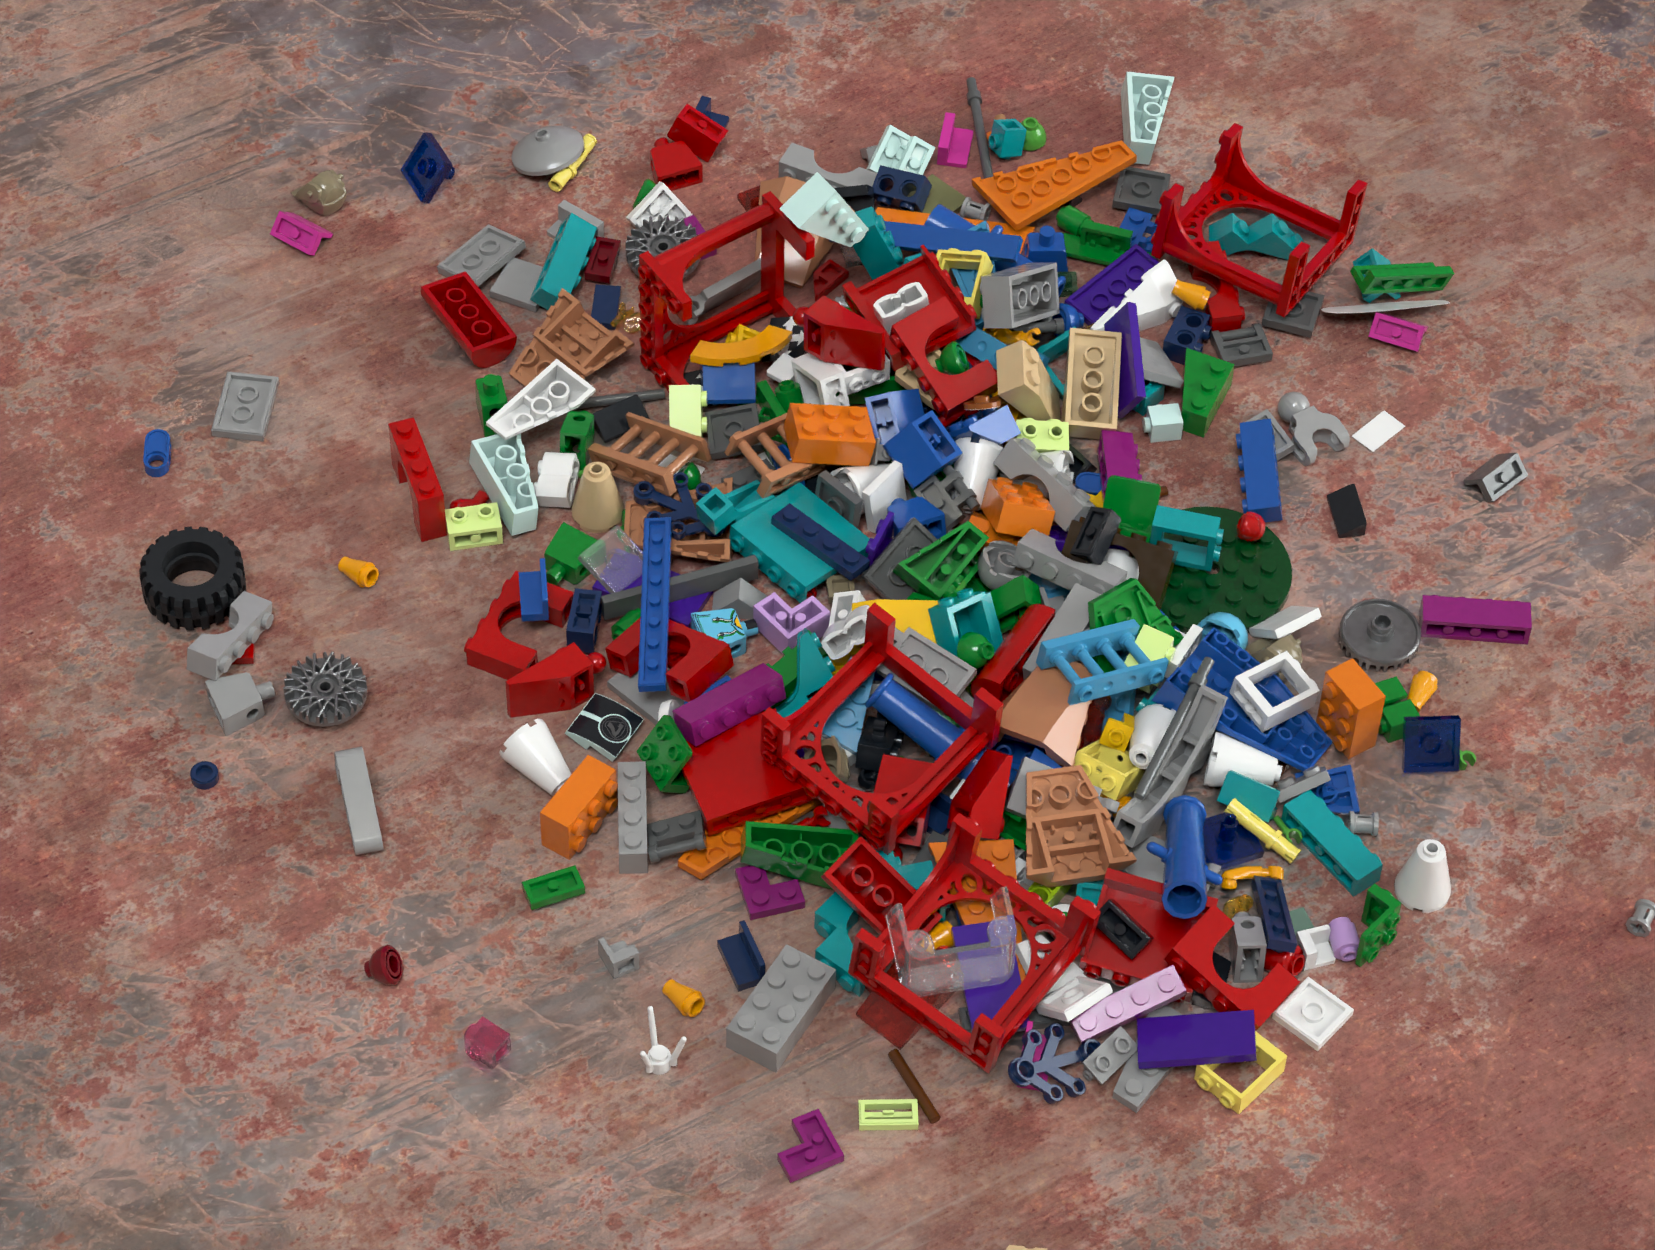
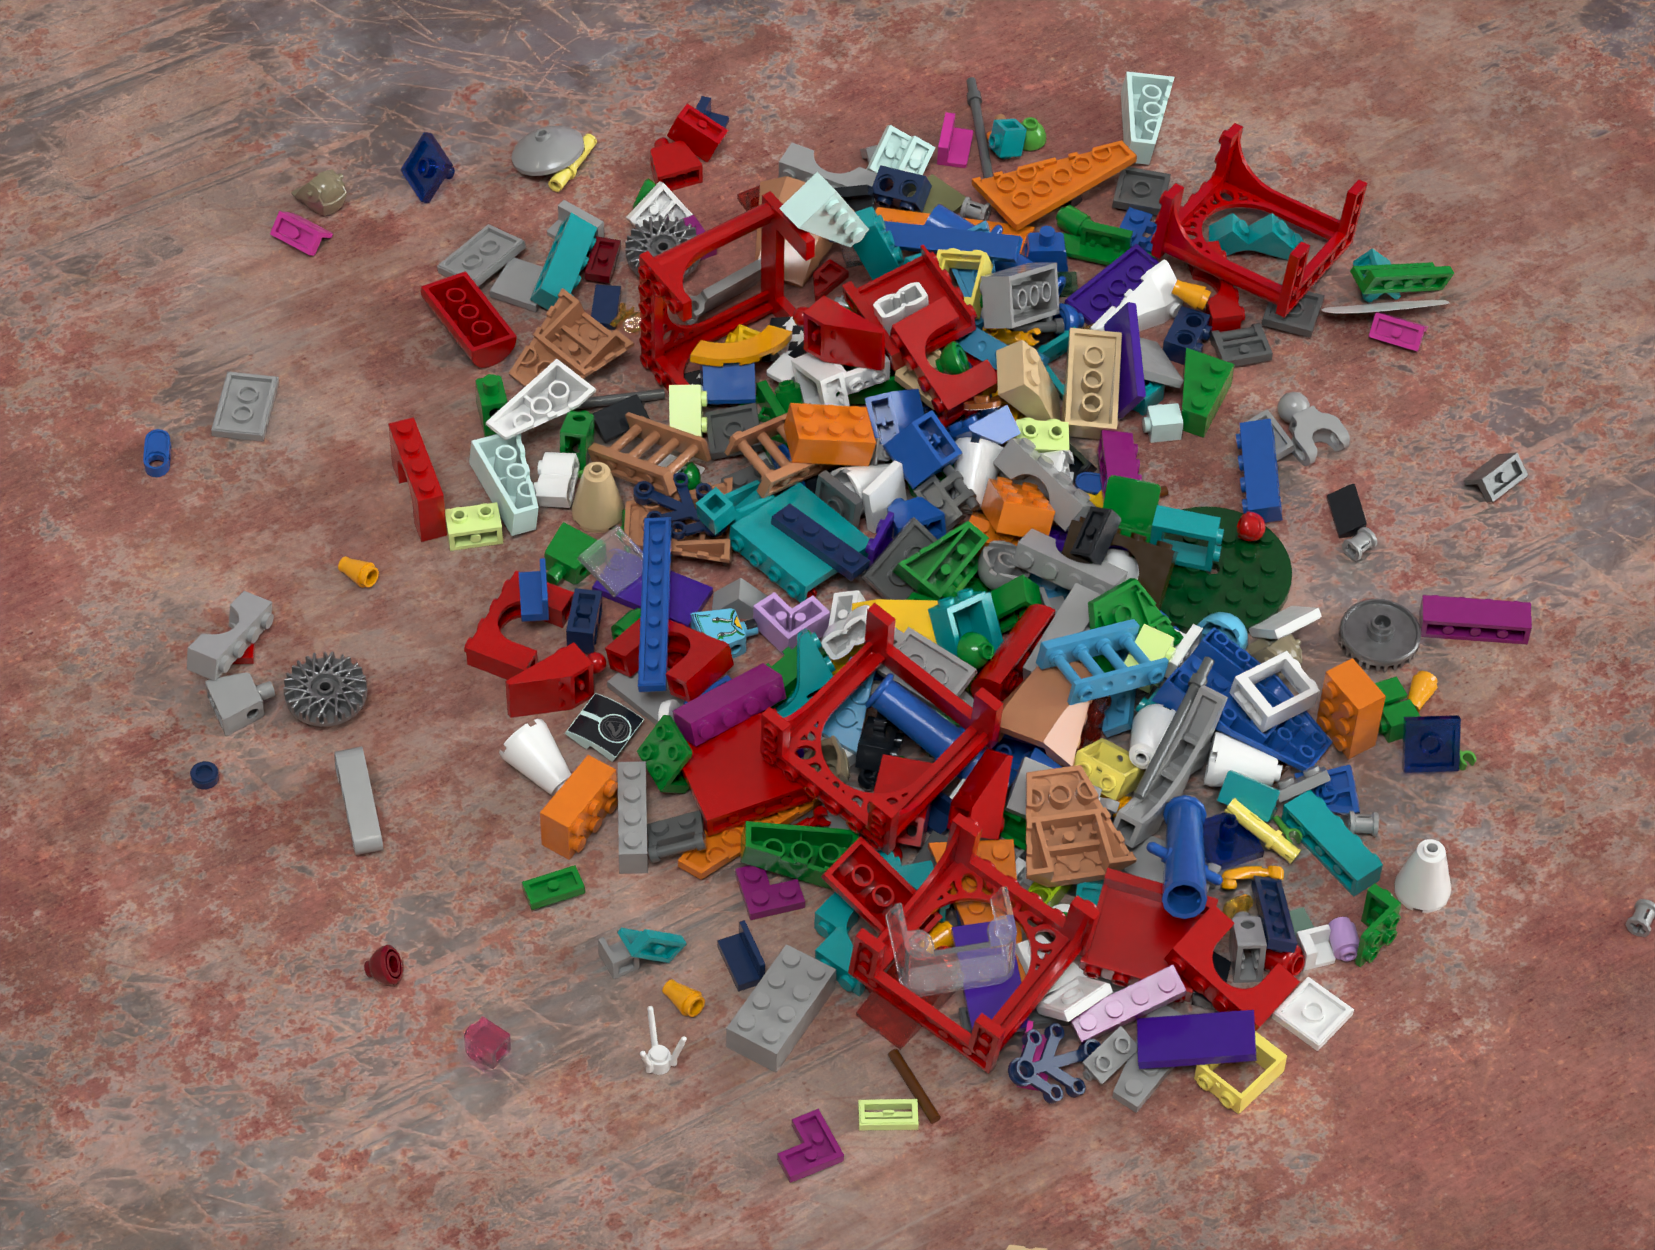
black tyre [139,526,246,630] -> none
red arm [450,490,489,509] -> none
dark grey tile [601,555,758,620] -> none
dark tan tile [826,575,855,604] -> none
black slope [1097,899,1154,960] -> none
yellow bracket [1099,713,1135,752] -> none
white sticker [1352,411,1405,452] -> none
none -> teal panel [617,928,687,963]
none -> light grey bush [1342,527,1378,561]

